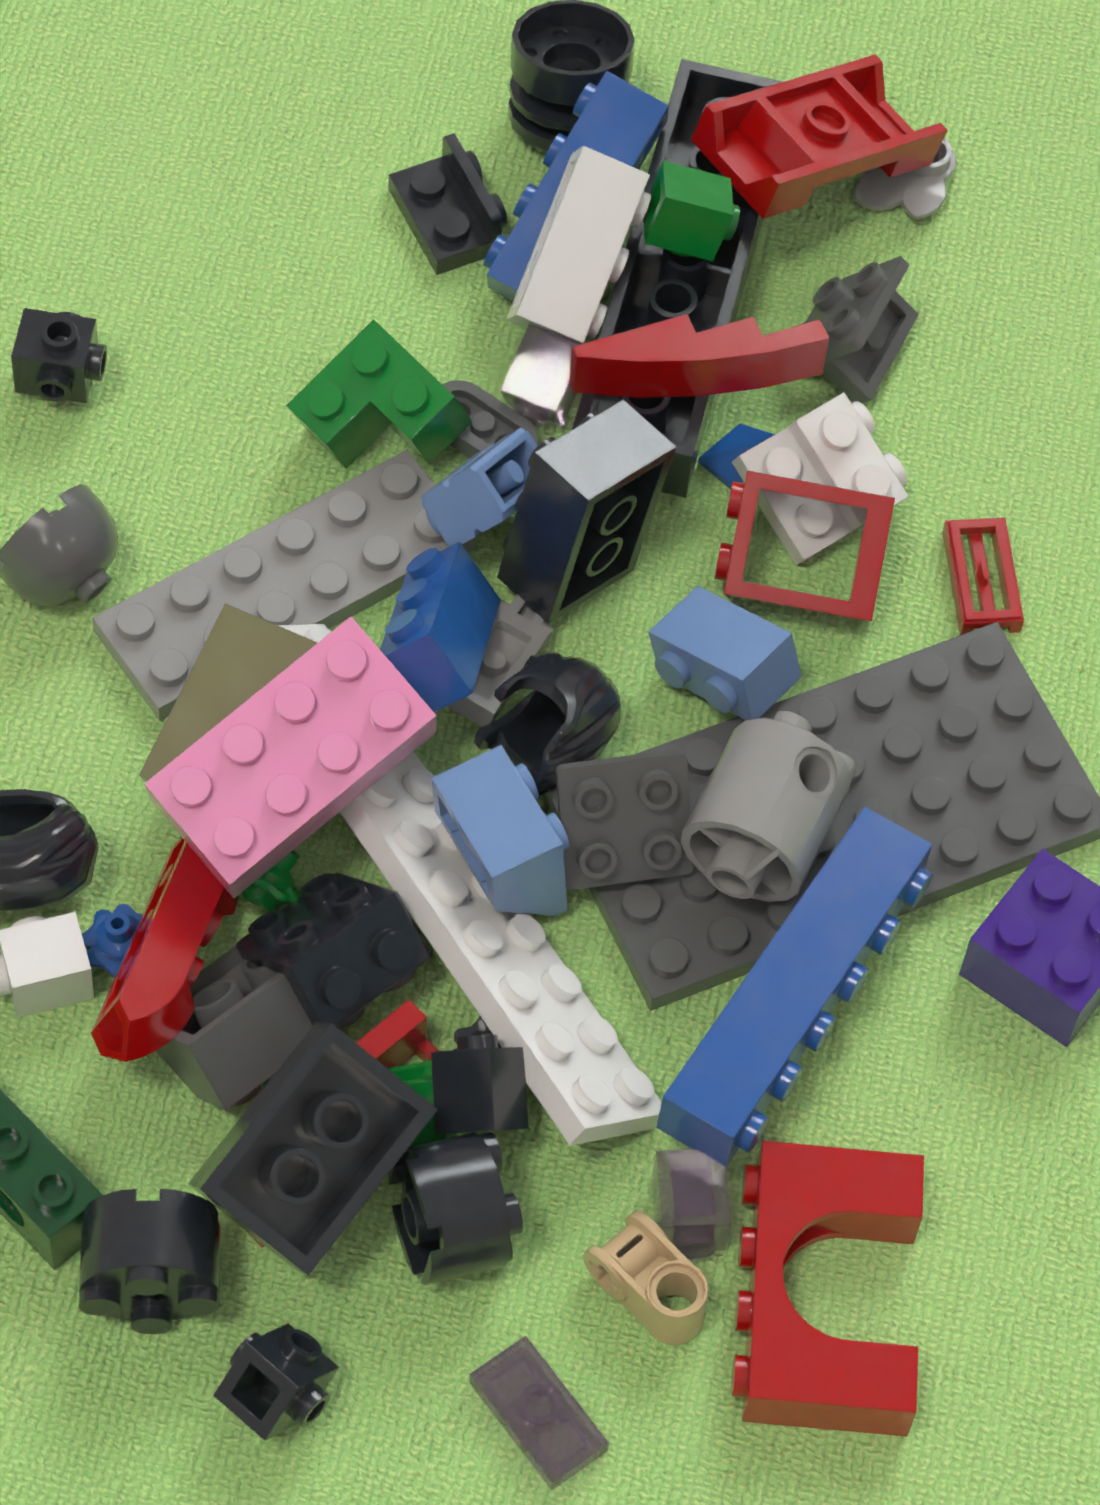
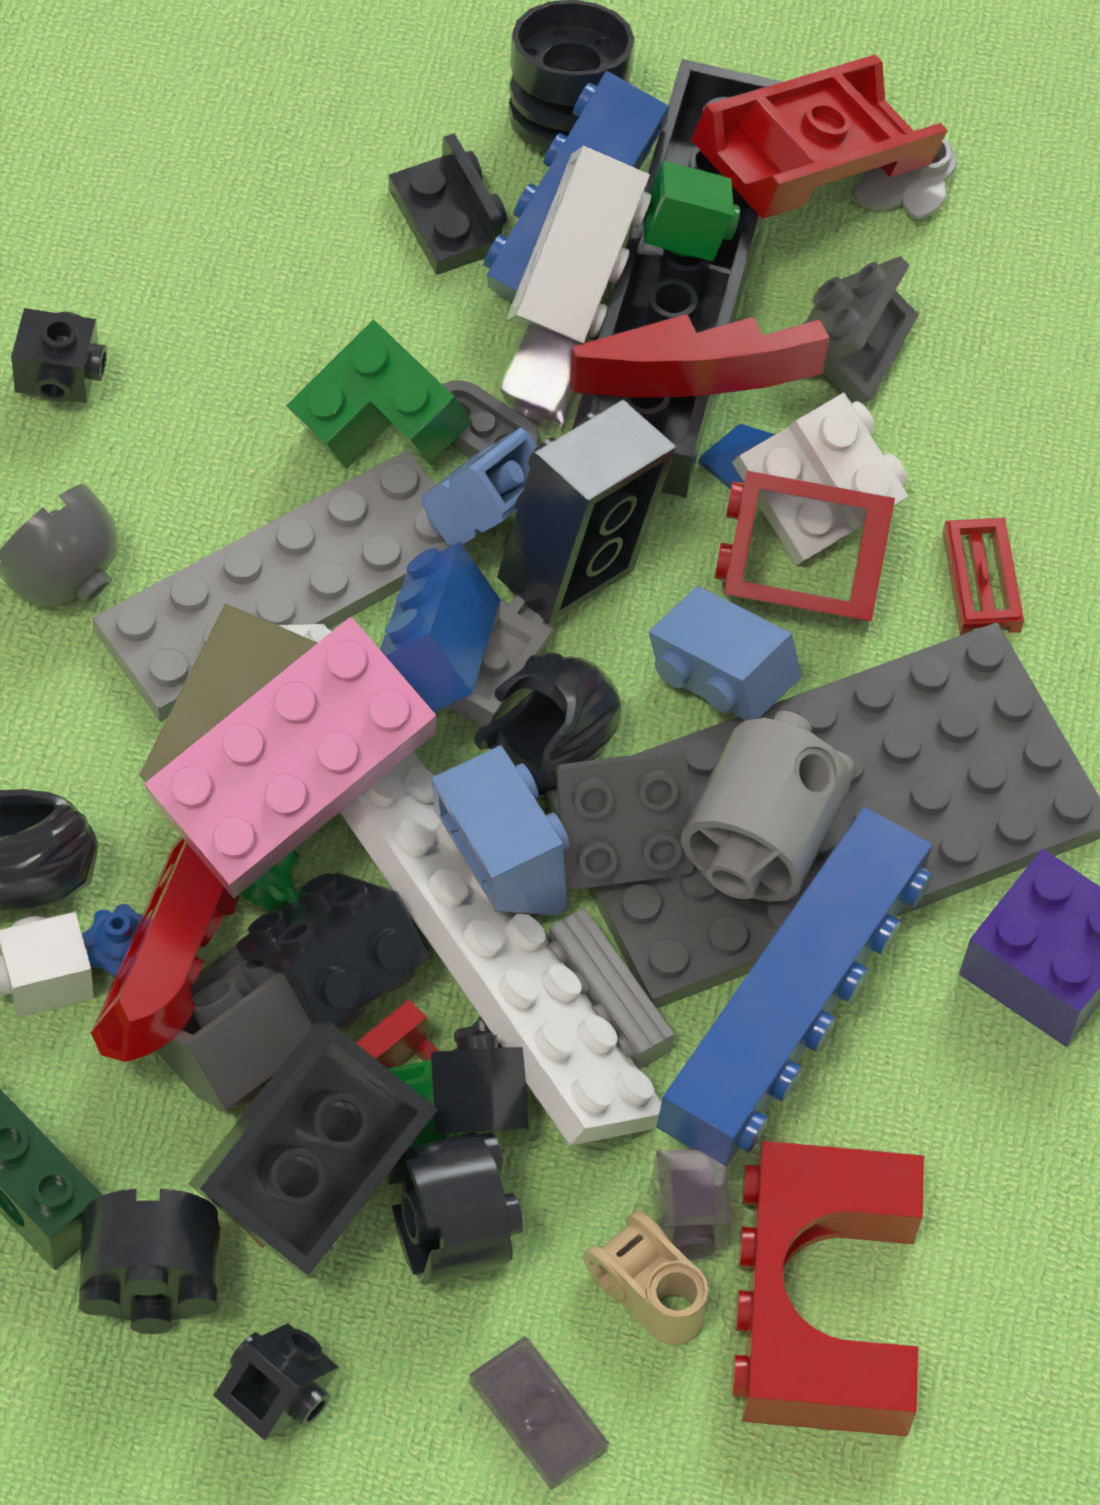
none -> light grey piece [547,908,674,1070]

